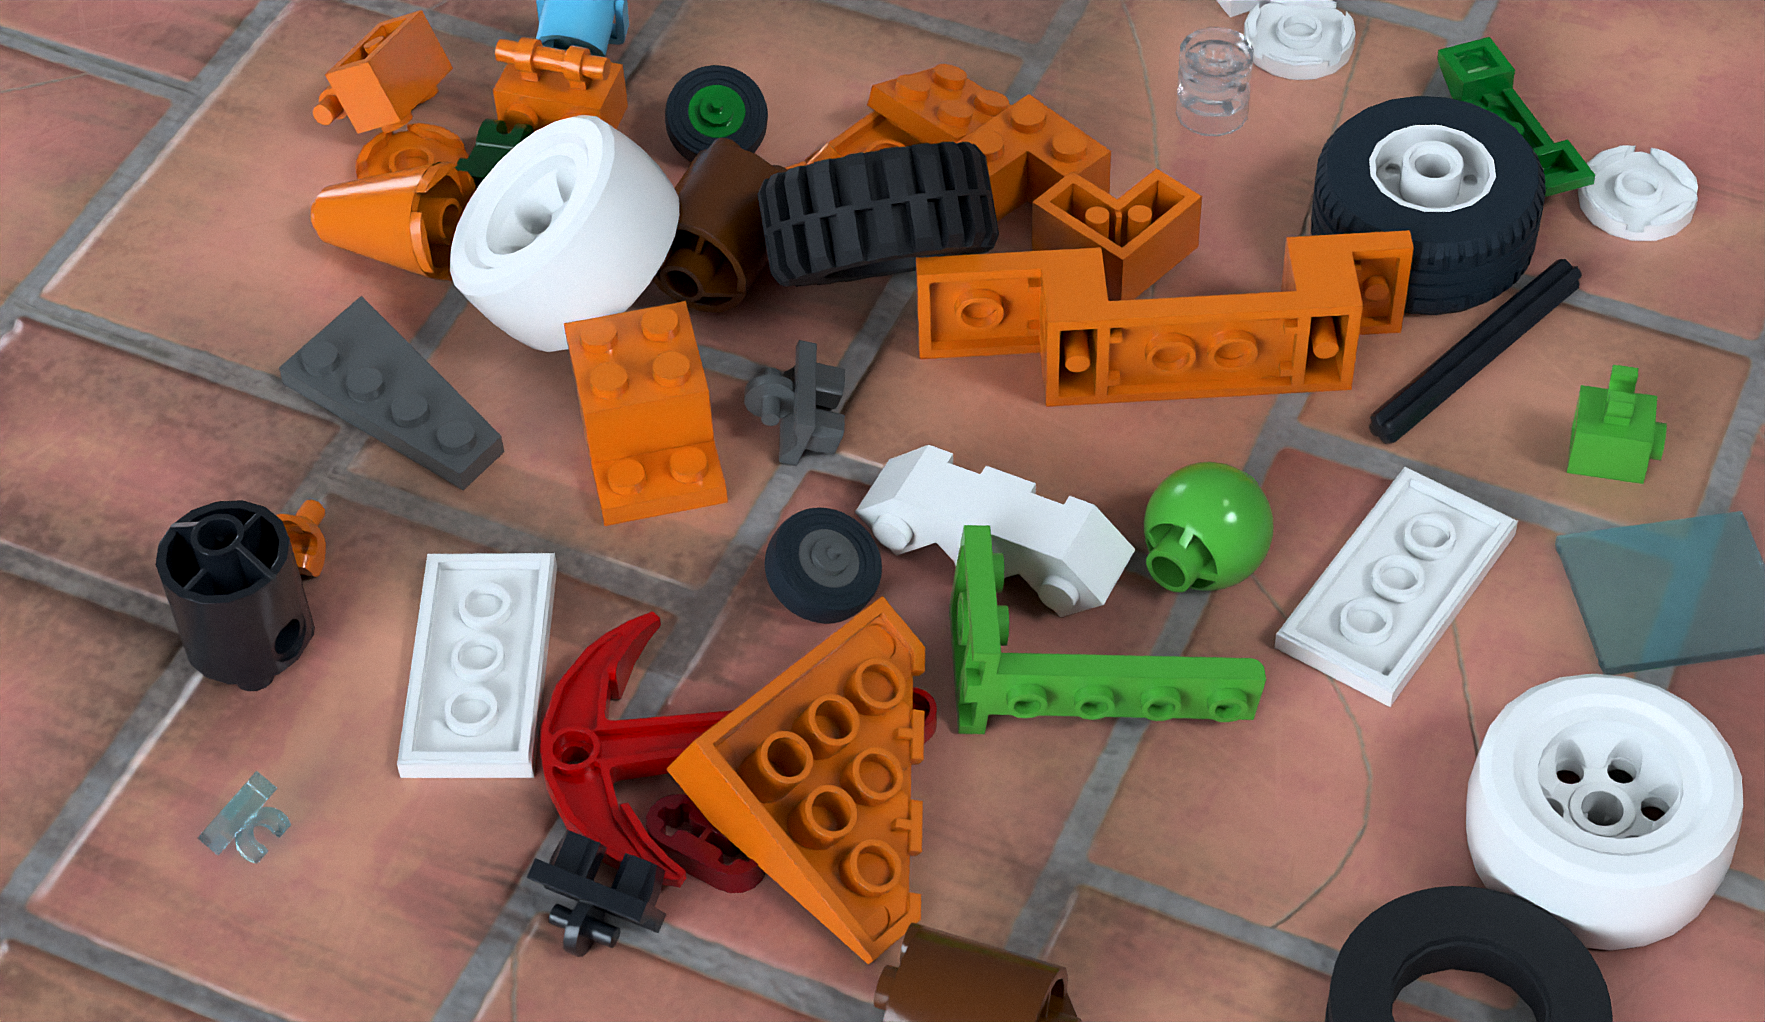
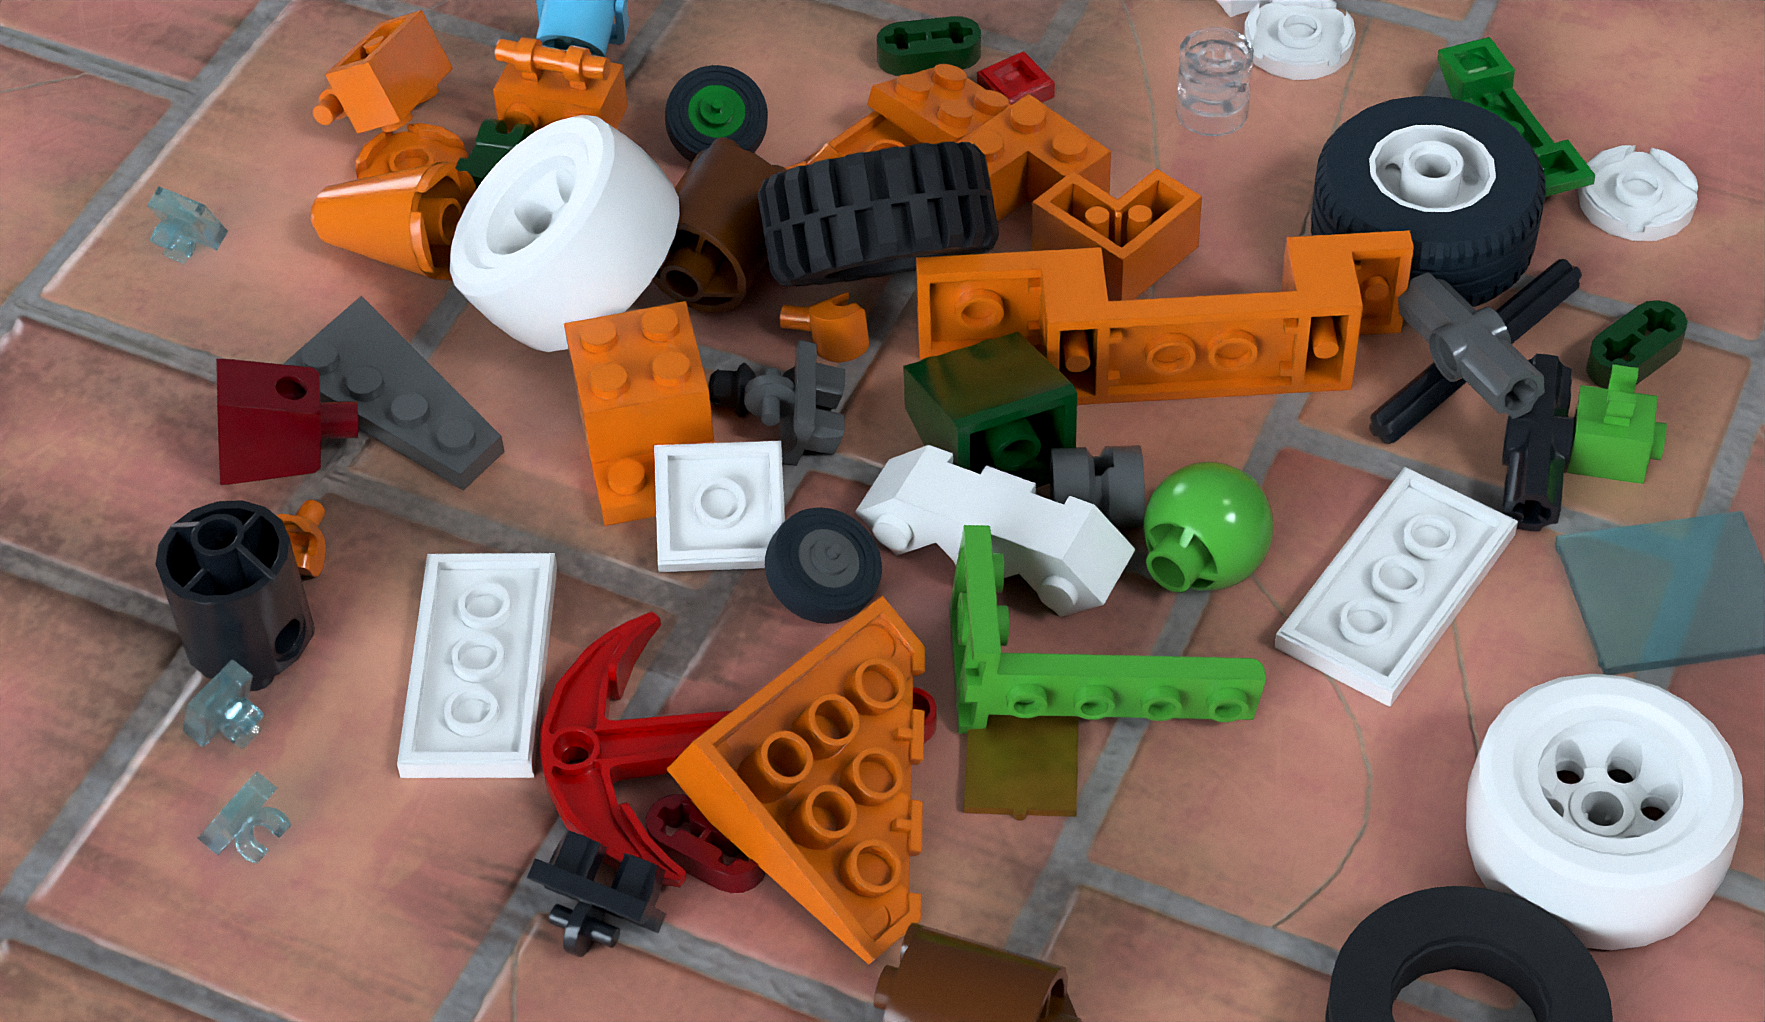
none -> clear light blue tile [147,186,228,264]
none -> clear light blue tile [183,659,264,749]
none -> dark red torso [216,359,358,485]
none -> white tile [654,441,785,572]
none -> black piece [709,362,756,418]
none -> orange piece [780,291,869,363]
none -> dark green beam [876,16,981,76]
none -> dark green slope [903,332,1078,488]
none -> pearl gold piece [964,715,1079,821]
none -> red tile [977,51,1055,105]
none -> dark grey wheel [1050,445,1145,529]
none -> dark grey piece [1398,272,1545,419]
none -> black piece [1502,353,1574,531]
none -> dark green beam [1586,300,1688,389]

